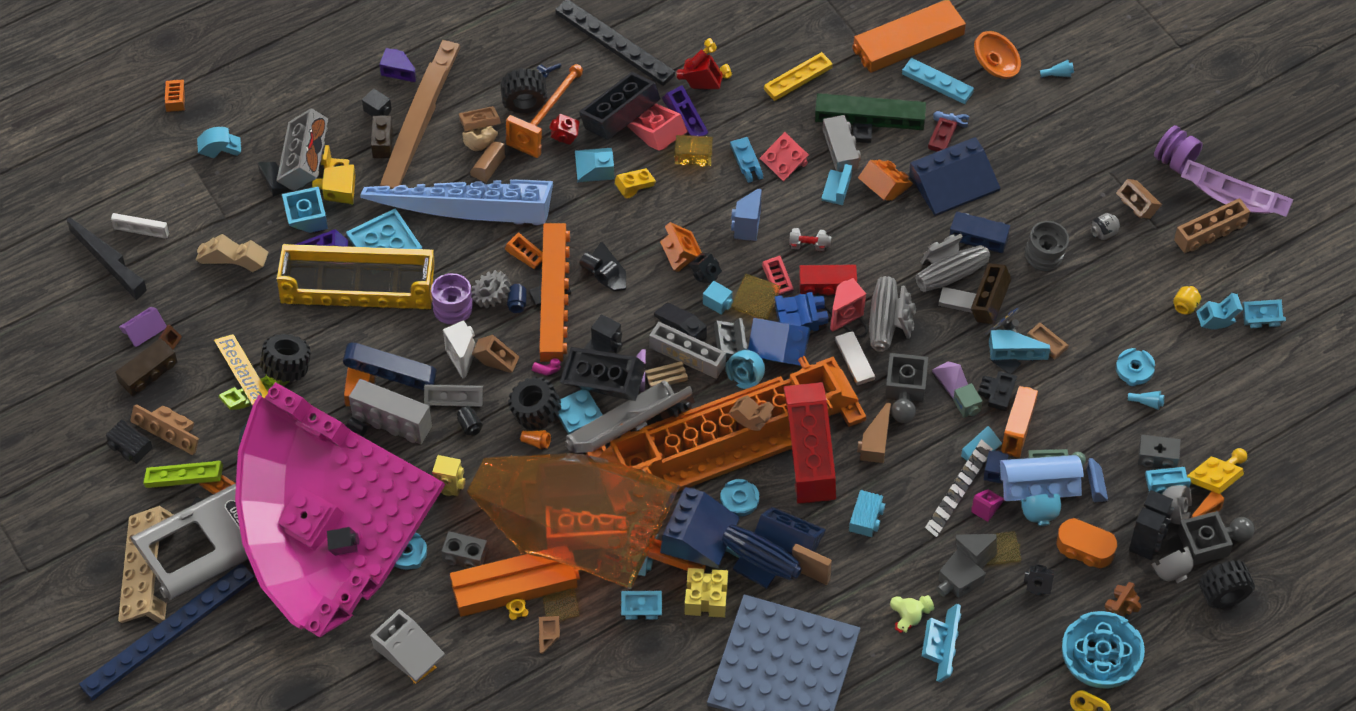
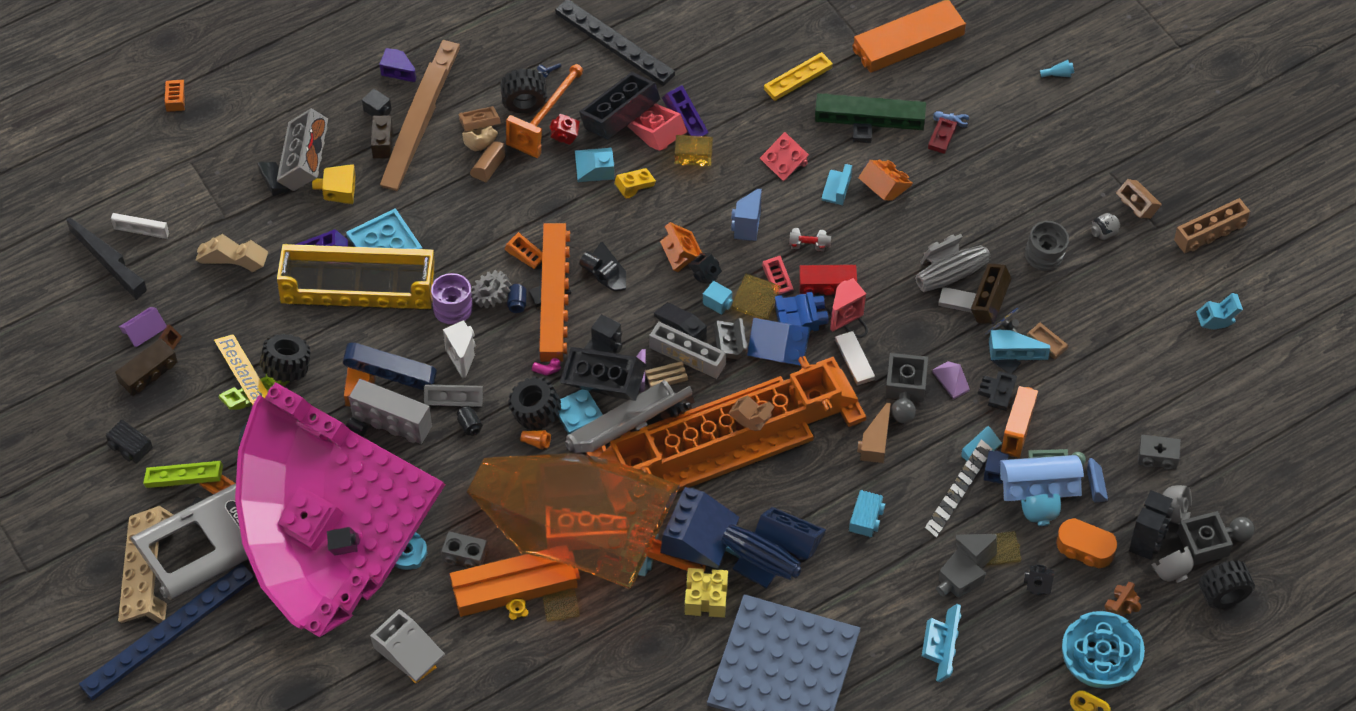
medium nougat bracket [130,405,199,455] -> none
medium azure brick [197,127,241,158] -> none
medium azure slope [282,187,328,233] -> none
yellow bracket [321,145,350,169] -> none
light blue wedge [360,179,553,225] -> none
light yellow brick [432,455,465,496] -> none
medium nougat slope [472,335,519,373] -> none
medium nougat slope [539,616,560,654] -> none
medium azure bracket [621,591,662,620] -> none
red torso [677,38,732,89] -> none
medium azure tile [720,479,759,516] -> none
medium azure cylinder [725,350,765,389] -> none
dark azure hinge [730,137,763,183] -> none
red slope [783,382,836,504] -> none
medium nougat tile [792,544,832,585] -> none
light grey brick [823,115,861,172] -> none
light grey plate [869,276,916,352] -> none
yellowish green animal [890,595,934,633] -> none
medium azure plate [902,58,974,104] -> none
dark blue slope [909,137,1000,216] -> none
dark blue brick [950,211,1011,253] -> none
sand green brick [953,383,982,418] -> none
dark pink slope [971,489,1004,522] -> none
orange dish [974,31,1021,79] -> none
medium azure plate [1116,348,1155,386] -> none
medium azure cone [1128,391,1164,410] -> none
medium azure bracket [1145,467,1191,494] -> none
medium lavender wheel [1154,126,1203,174] -> none
yellow head [1173,286,1202,315] -> none
lavender piece [1181,160,1293,217] -> none
yellow plate [1187,448,1247,494] -> none
orange slope [1191,491,1224,518] -> none
medium azure bracket [1242,299,1286,328] -> none

